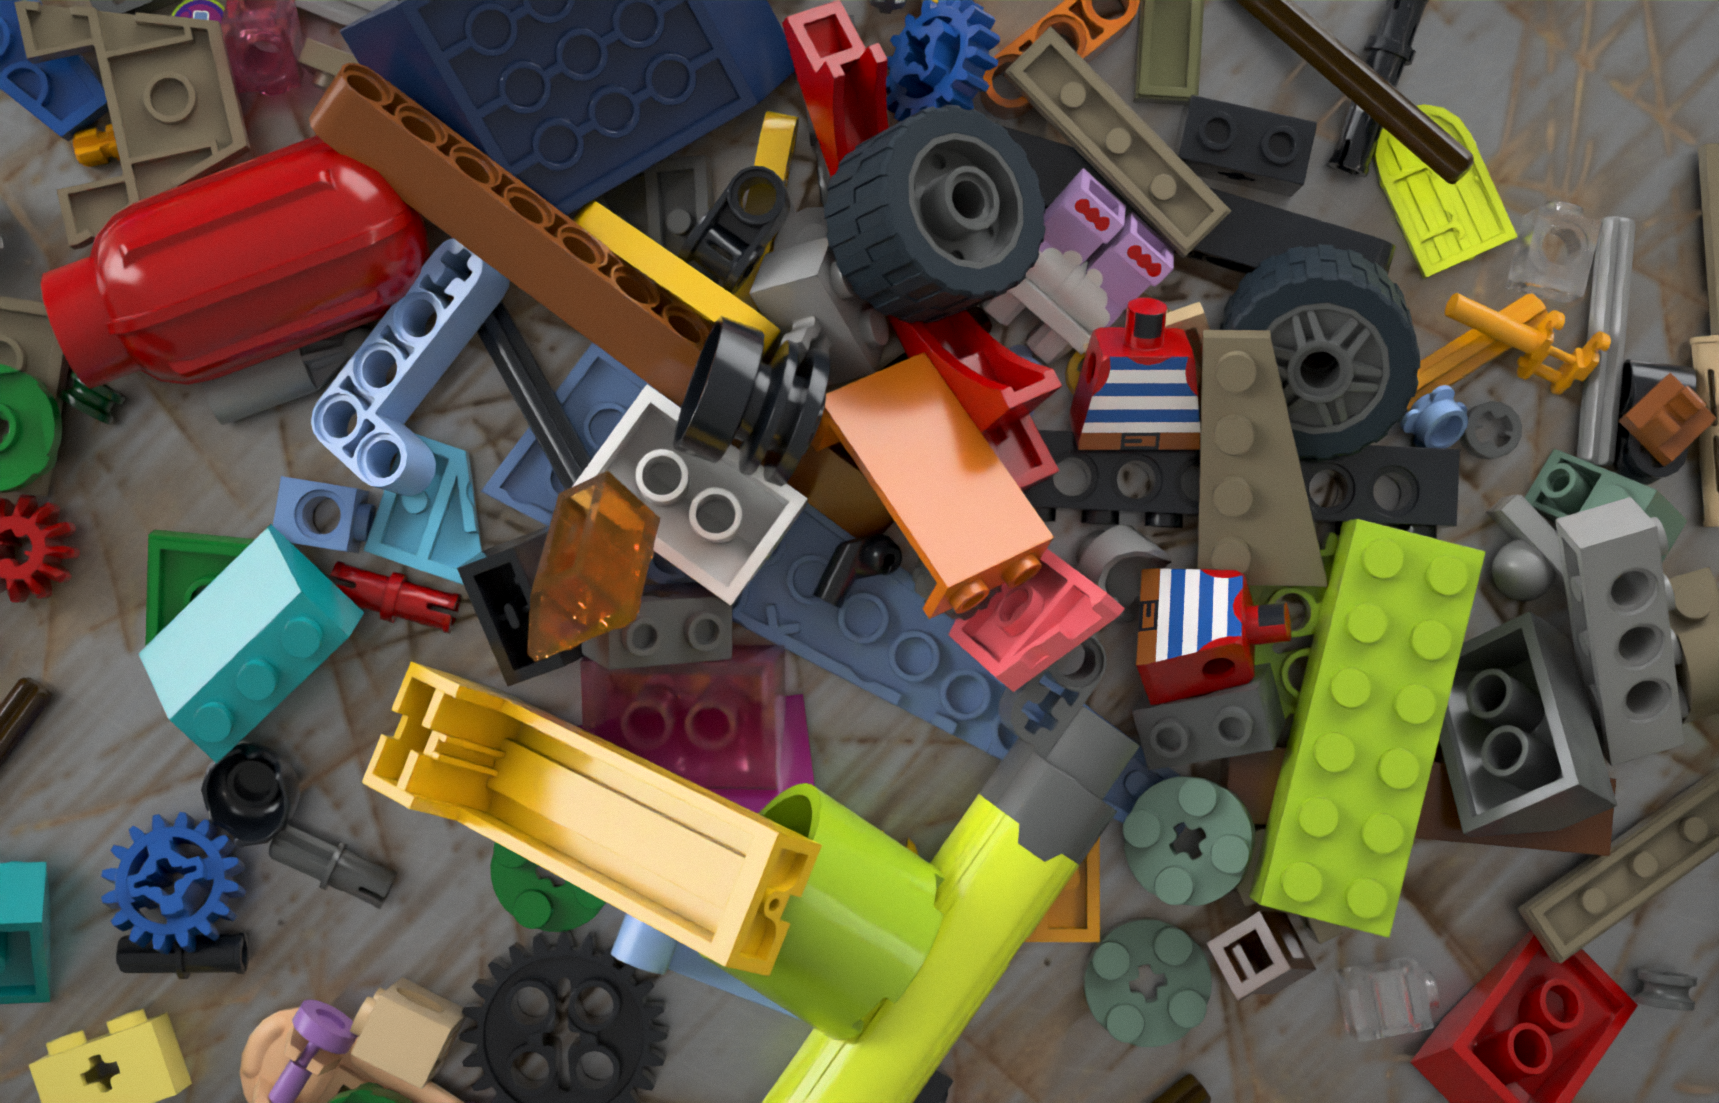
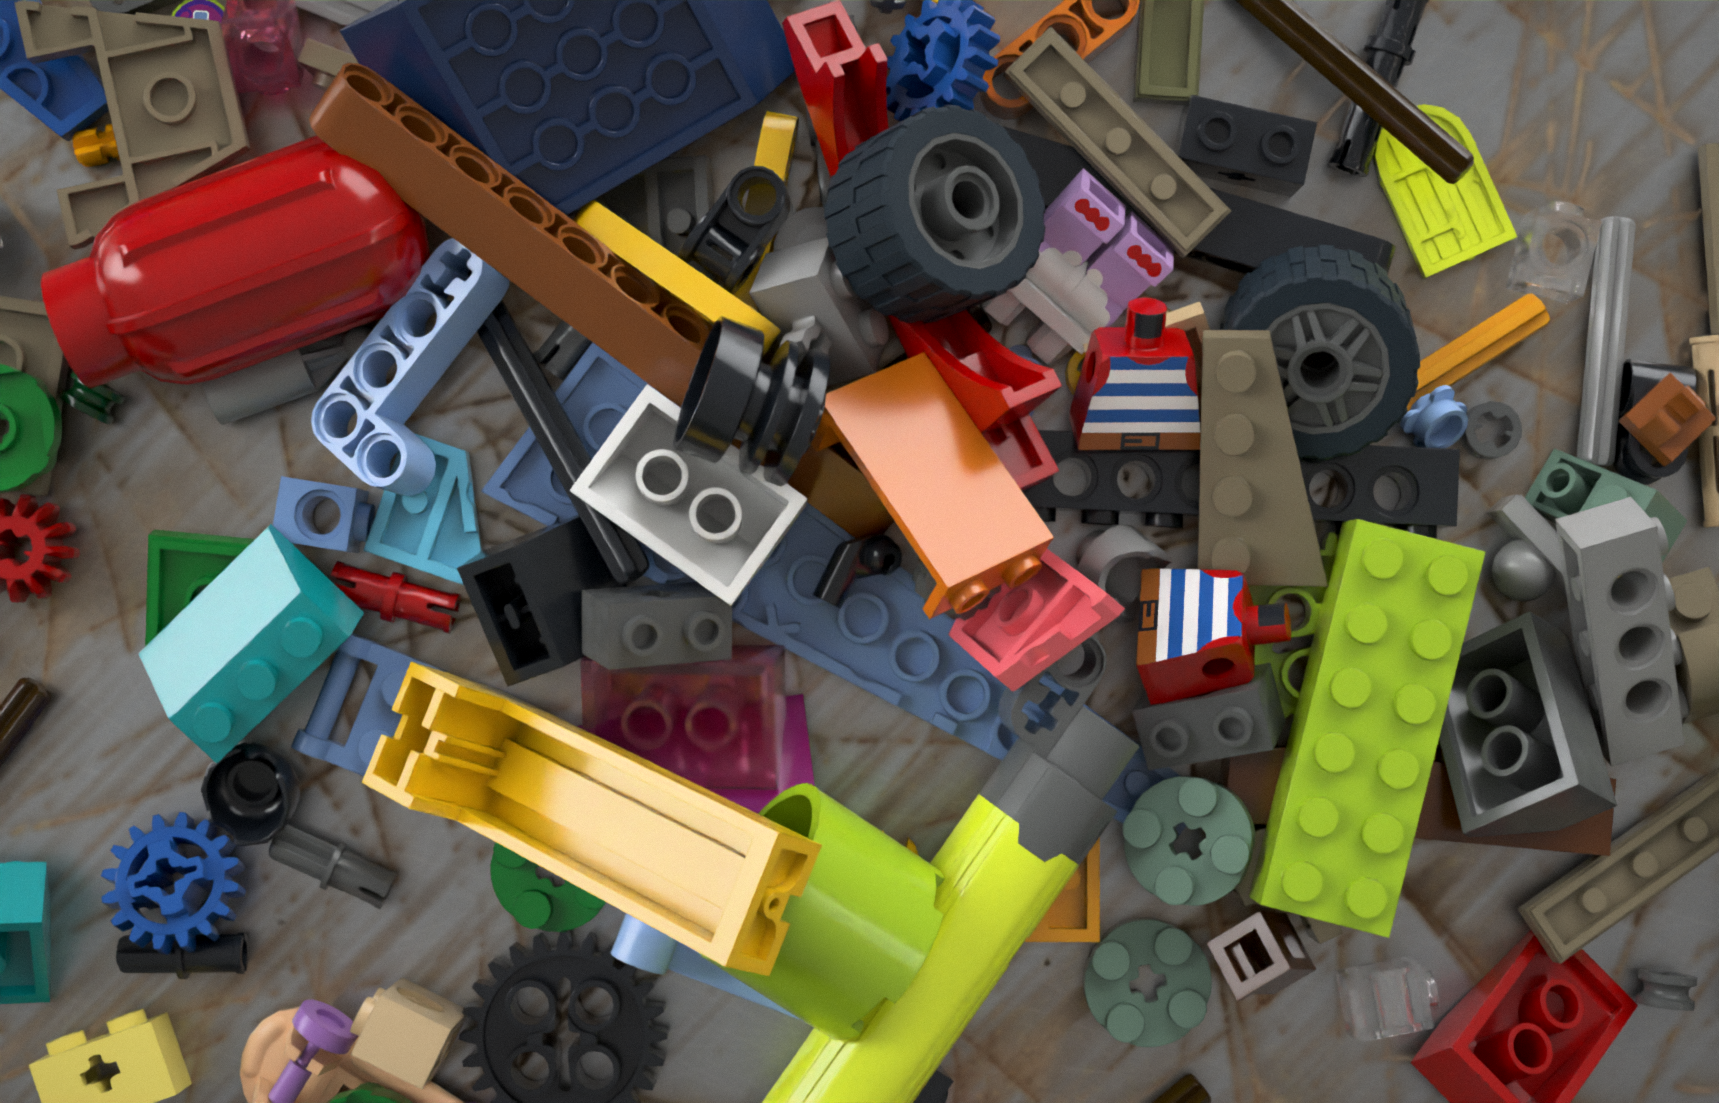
clear orange slope [527,471,661,662] -> none
light orange piece [1444,293,1611,395] -> none
none -> medium blue plate [291,632,447,776]
none -> dark grey pin [533,320,592,381]

